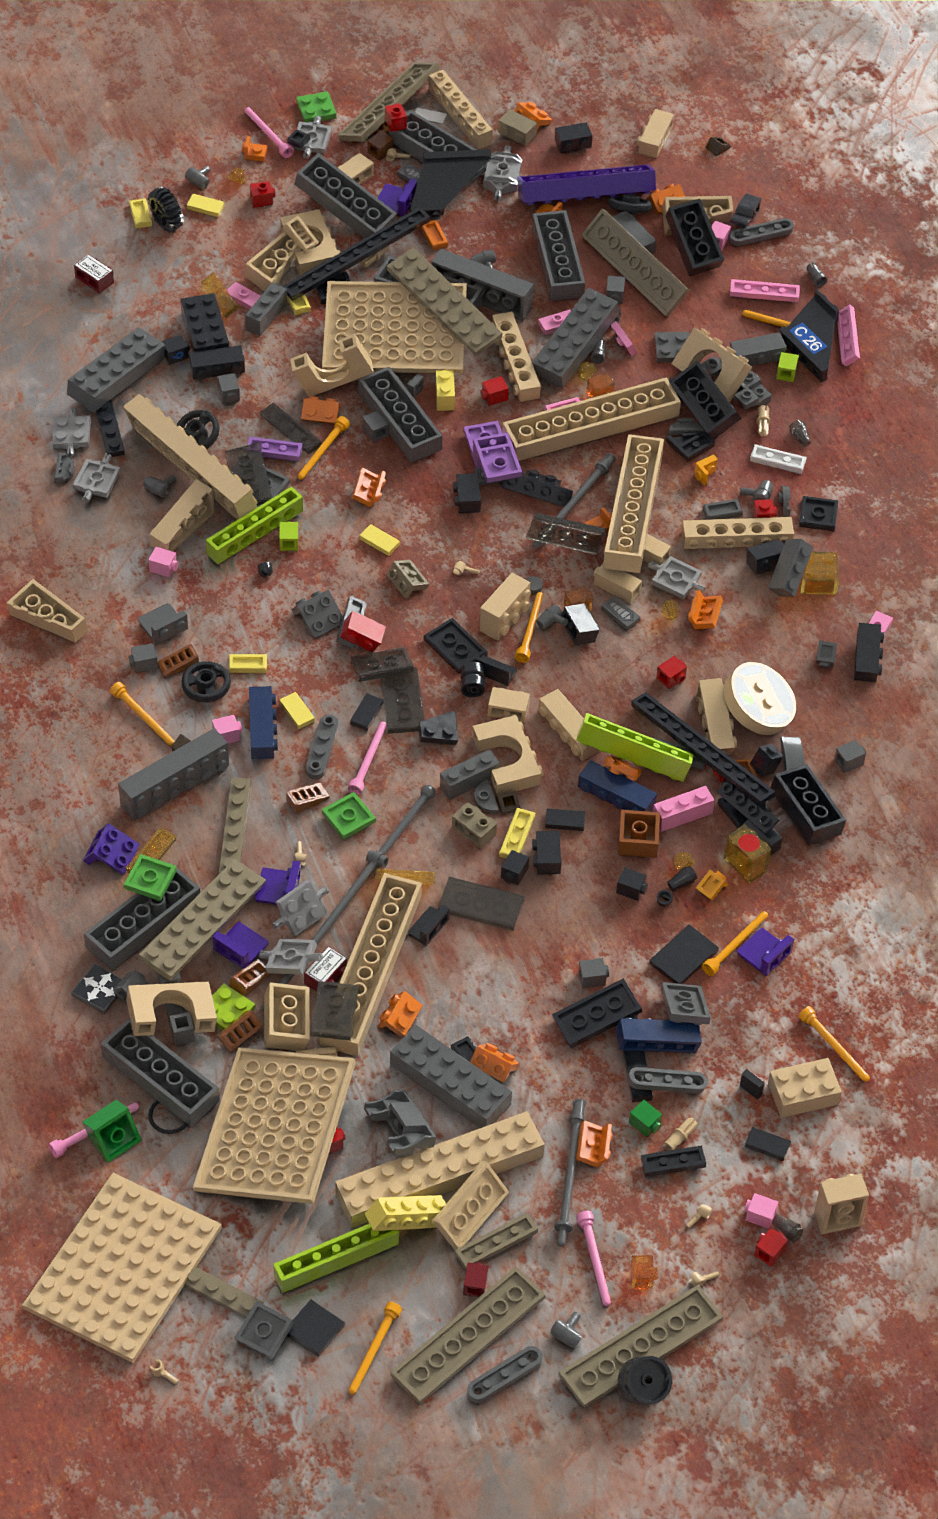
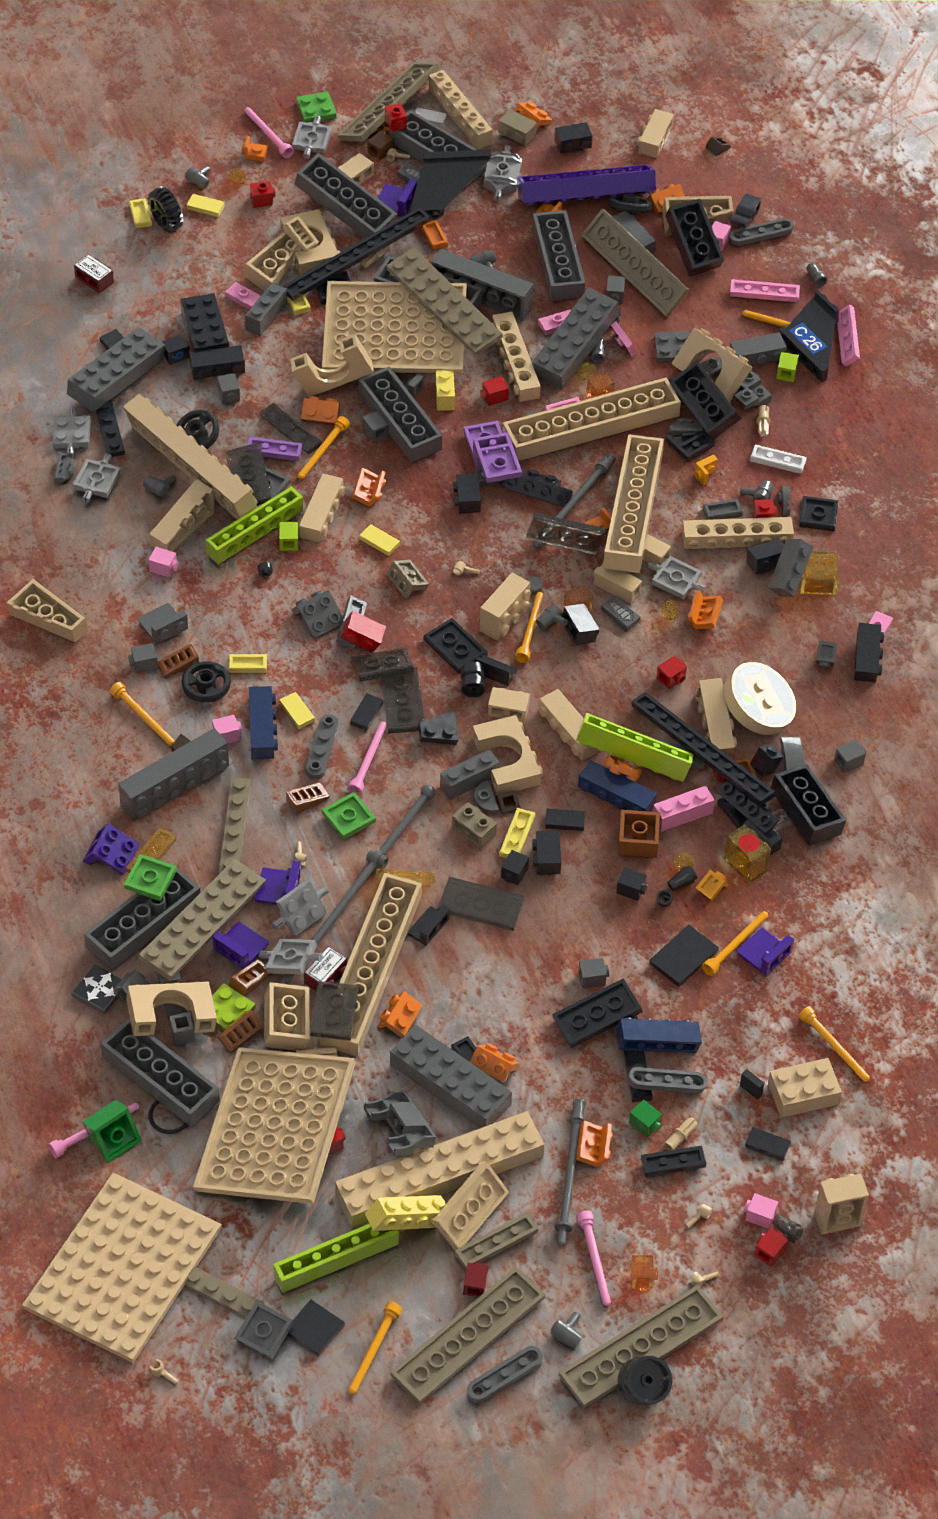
clear yellow tile [200,272,239,318] -> none
black tile [287,129,310,149] -> none
dark grey plate [661,982,711,1025] -> none
clear smoke cone [789,420,811,447] -> none
none -> black piece [99,329,124,350]
none -> tan brick [299,474,346,543]

